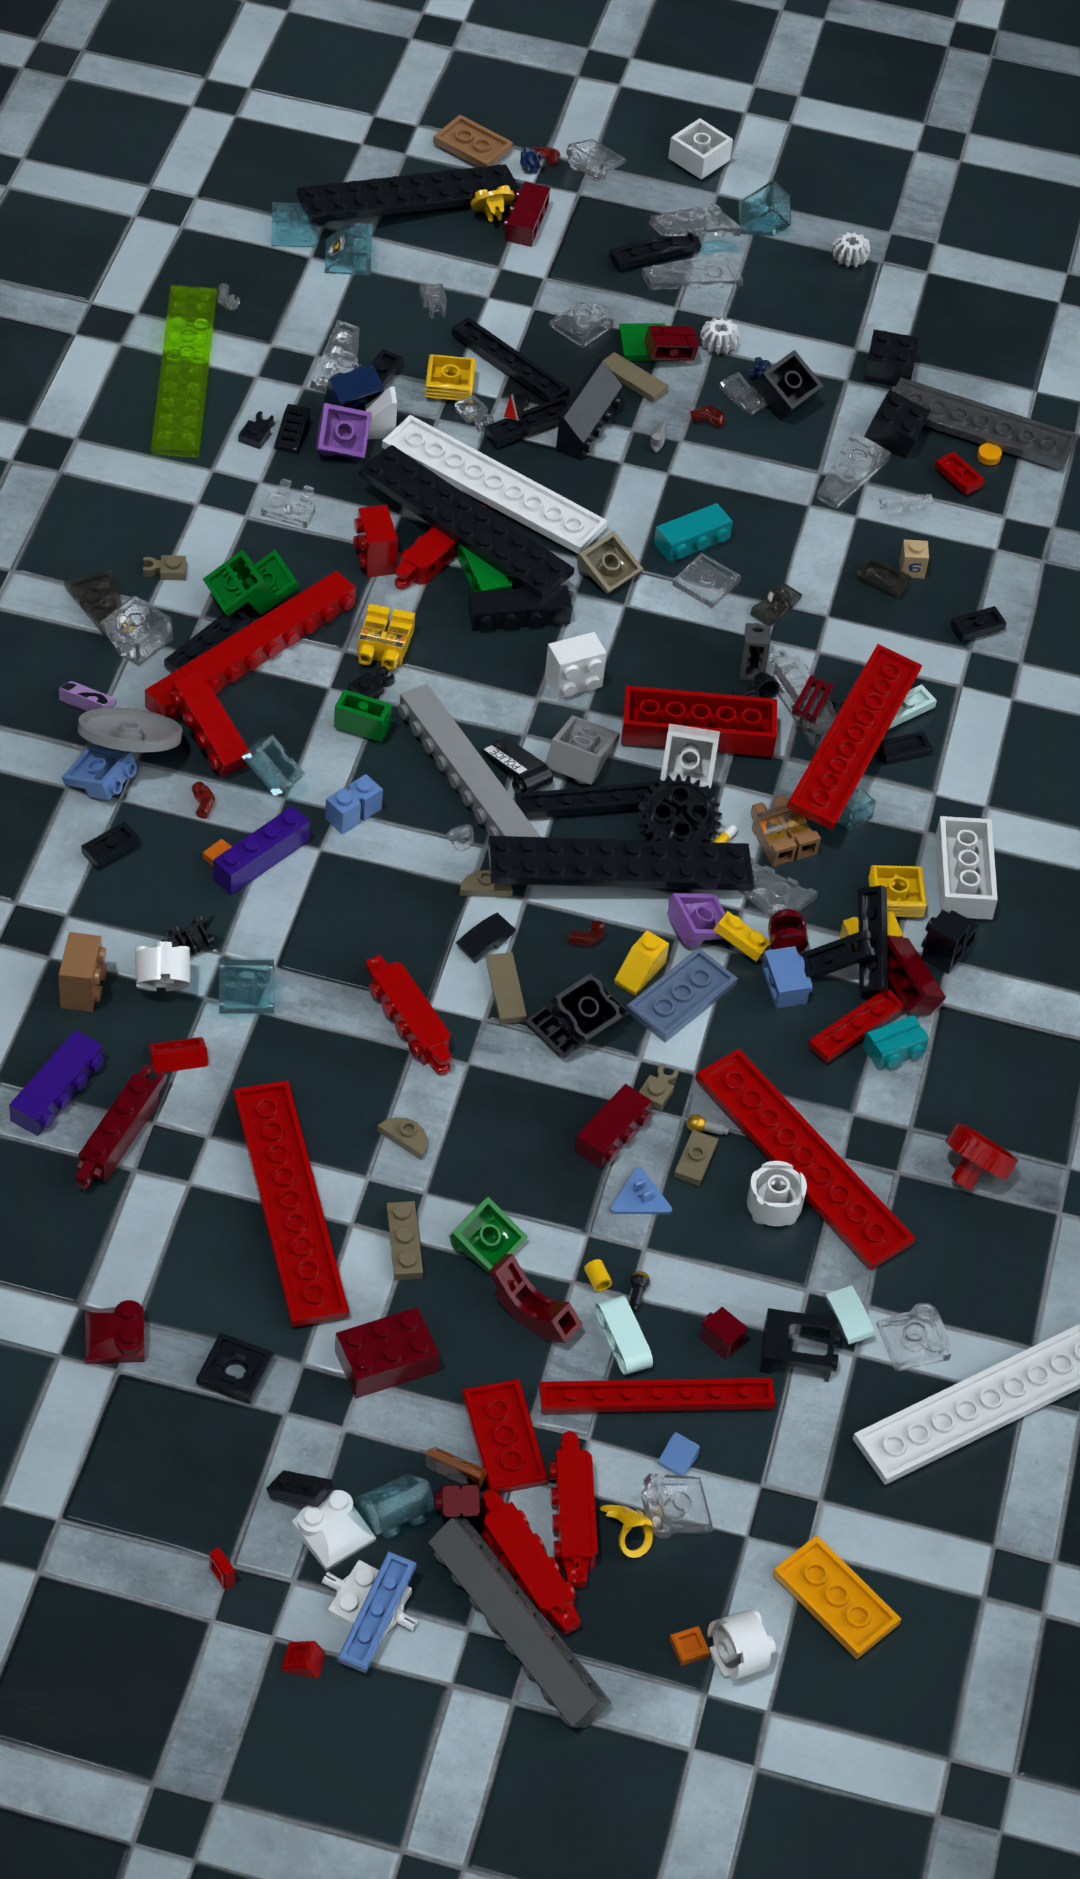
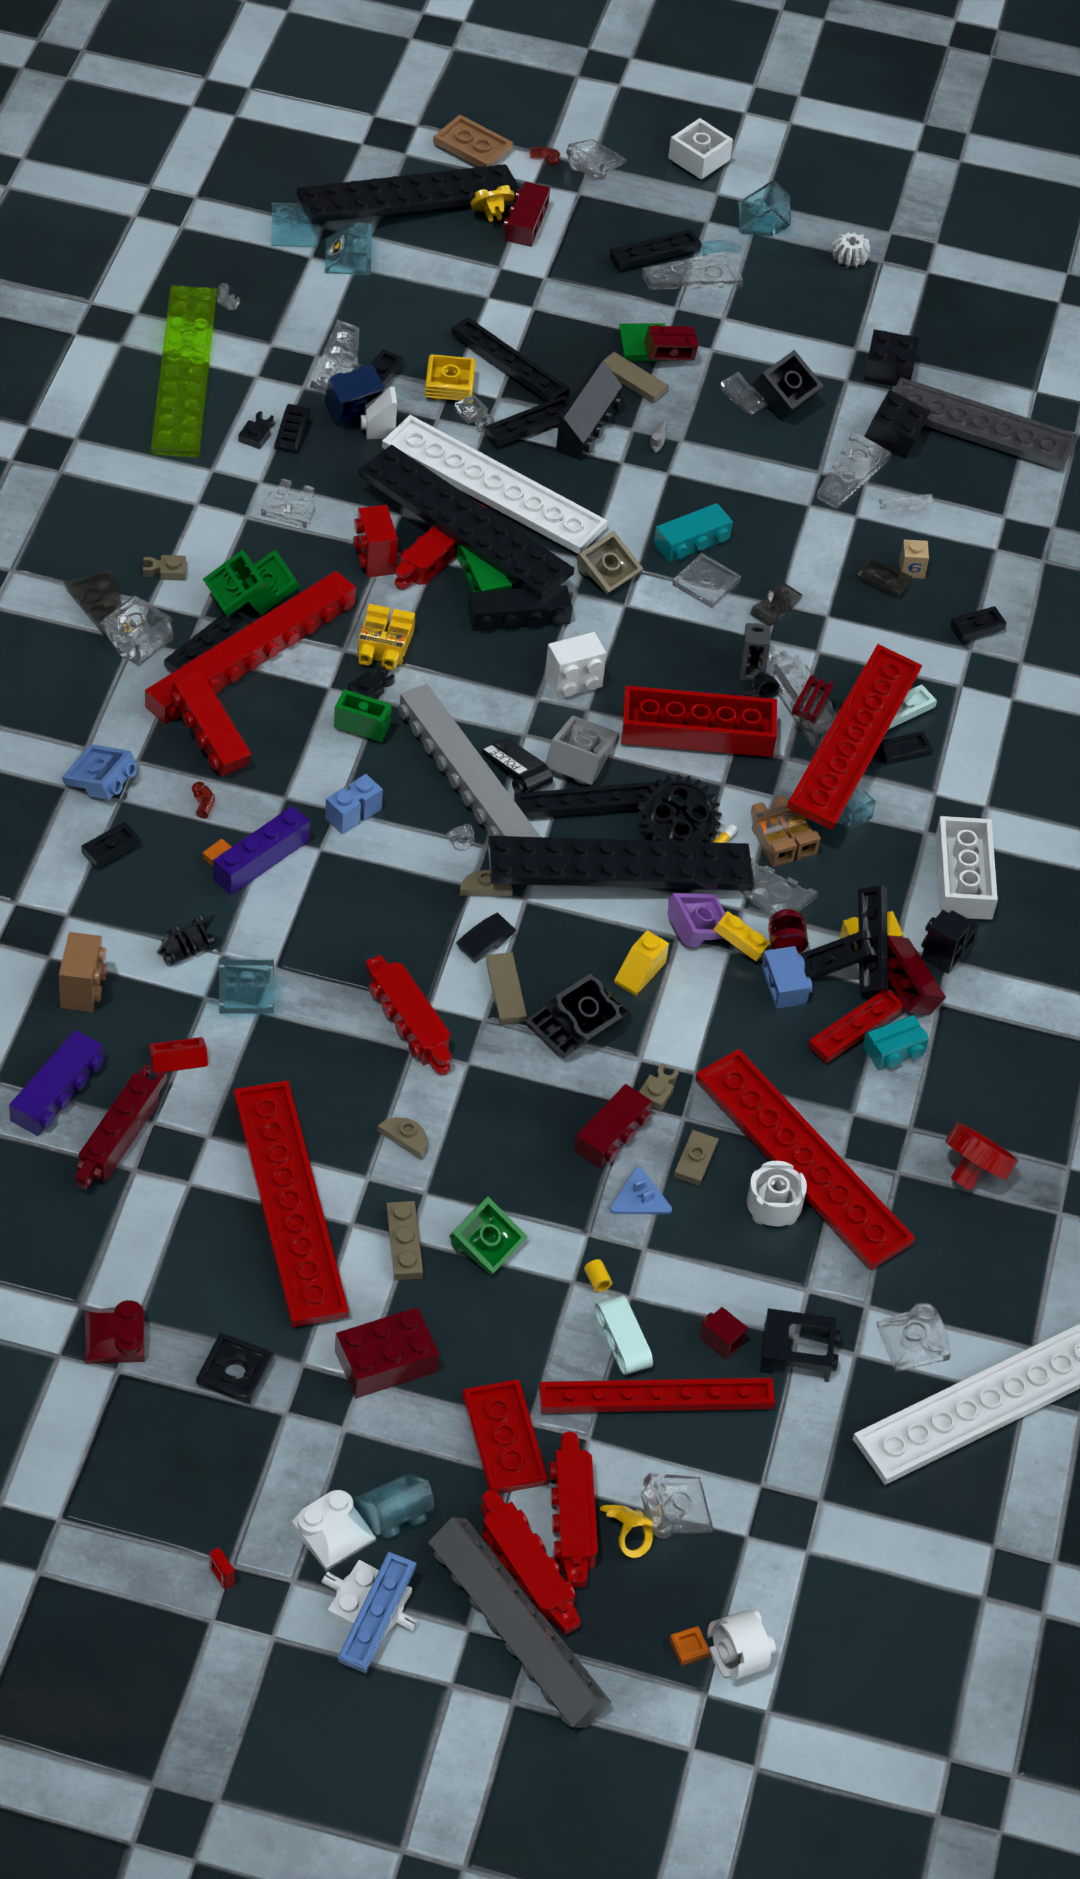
lavender slope [59,681,117,711] -> none
light grey dish [78,708,182,753] -> none
white brick [135,941,191,991] -> none
clear light blue brick [241,734,305,796] -> none
black plate [267,1470,334,1507] -> none
red slope [281,1641,325,1678] -> none
medium lavender slope [316,403,371,459] -> none
clear plate [419,284,447,318] -> none
dark orange slope [426,1447,488,1490] -> none
dark red brick [433,1483,480,1517] -> none
dark red arch [488,1254,583,1343] -> none
sticker [504,393,529,420] -> none
dark blue plant [520,147,543,173] -> none
clear slope [548,300,614,348] -> none
clear red arm [568,921,606,946] -> none
sand blue tile [626,948,738,1043] -> none
black piece [629,1271,650,1313] -> none
clear wing [648,204,743,236] -> none
medium blue slope [658,1432,700,1478] -> none
white brick [660,724,720,788] -> none
piece [686,1114,729,1135] -> none
clear red arm [690,405,725,427] -> none
white gear [700,318,740,355] -> none
dark blue plant [748,357,771,379] -> none
light orange plate [772,1535,901,1659] -> none
light aqua slope [826,1285,875,1344] -> none
yellow brick [868,865,927,918] -> none
red plate [935,451,985,495] -> none
light orange tile [977,443,1002,466] -> none

